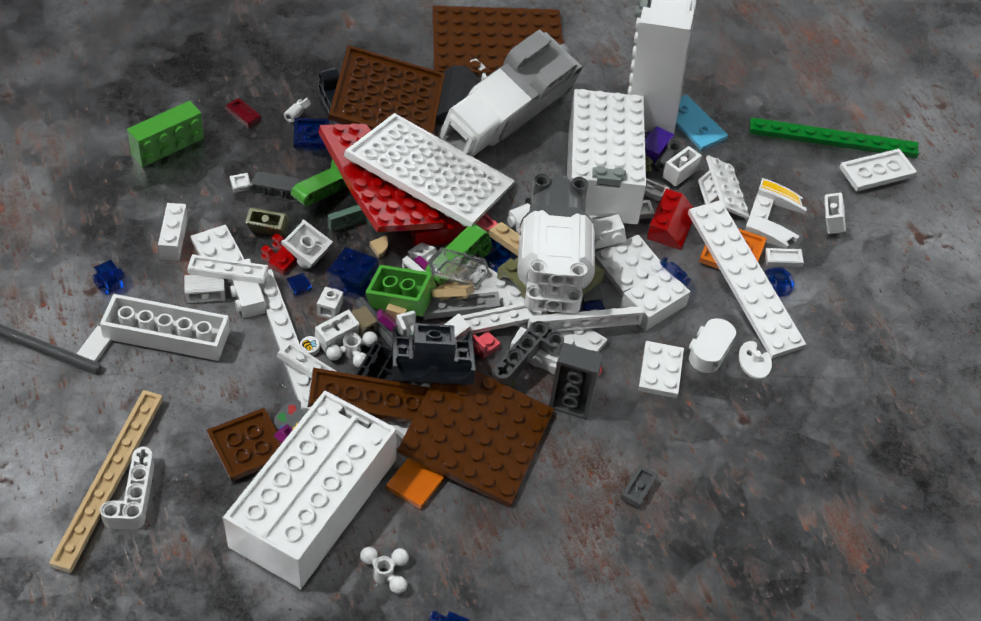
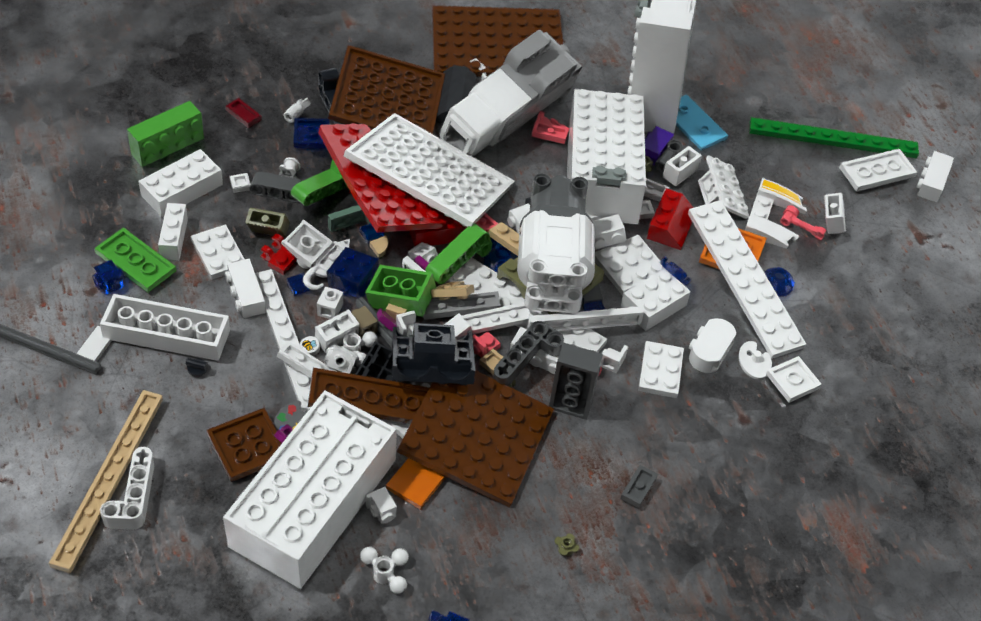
white brick [184,274,225,304] -> none
white tile [187,254,268,284] -> none
clear brick [428,247,490,287] -> none
white tile [764,248,804,267] -> none
none -> bright green plate [94,228,176,293]
none -> white brick [139,149,223,217]
none -> black plate [186,357,208,376]
none -> white brick [279,157,301,178]
none -> white plate [303,239,351,290]
none -> white brick [324,344,357,374]
none -> clear blue tile [359,223,384,244]
none -> white brick [366,487,397,524]
none -> tan tile [479,349,503,375]
none -> coral wing [531,111,569,144]
none -> olive plate [555,533,579,556]
none -> white panel [601,345,628,373]
none -> white plate [766,356,822,403]
none -> coral brick [780,205,826,240]
none -> white brick [916,151,954,202]

